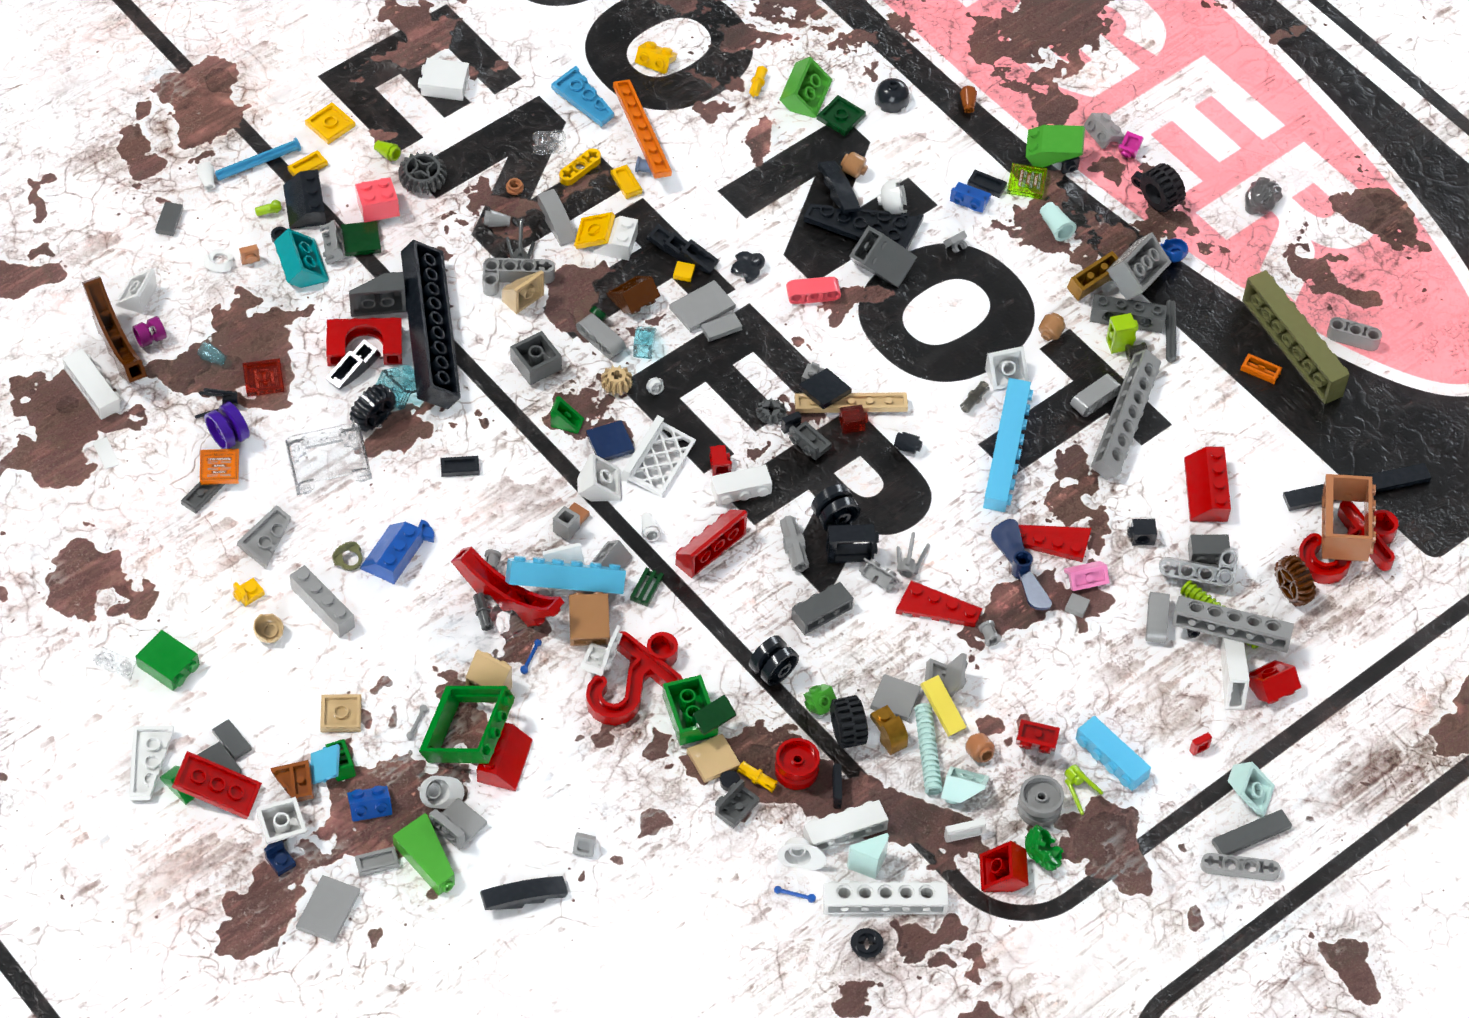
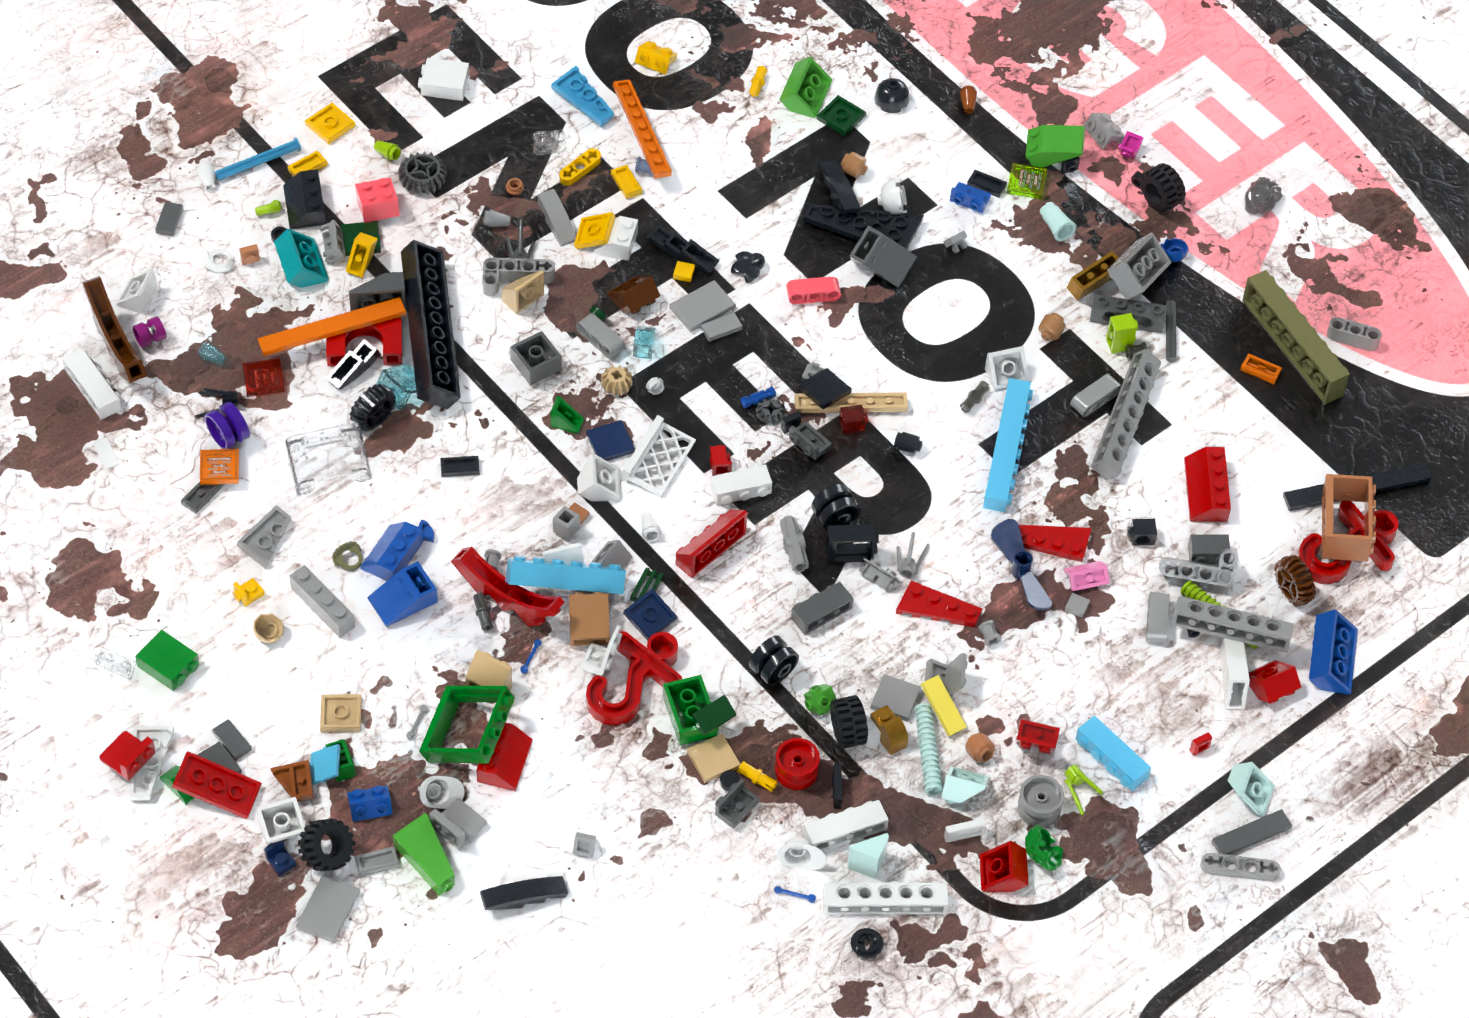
none -> red bracket [99,731,156,781]
none -> orange tile [257,297,406,356]
none -> black tyre [298,818,355,871]
none -> yellow slope [345,232,378,278]
none -> blue slope [367,561,438,627]
none -> dark blue tile [623,588,678,641]
none -> blue axle [740,387,776,408]
none -> blue slope [1309,609,1358,695]

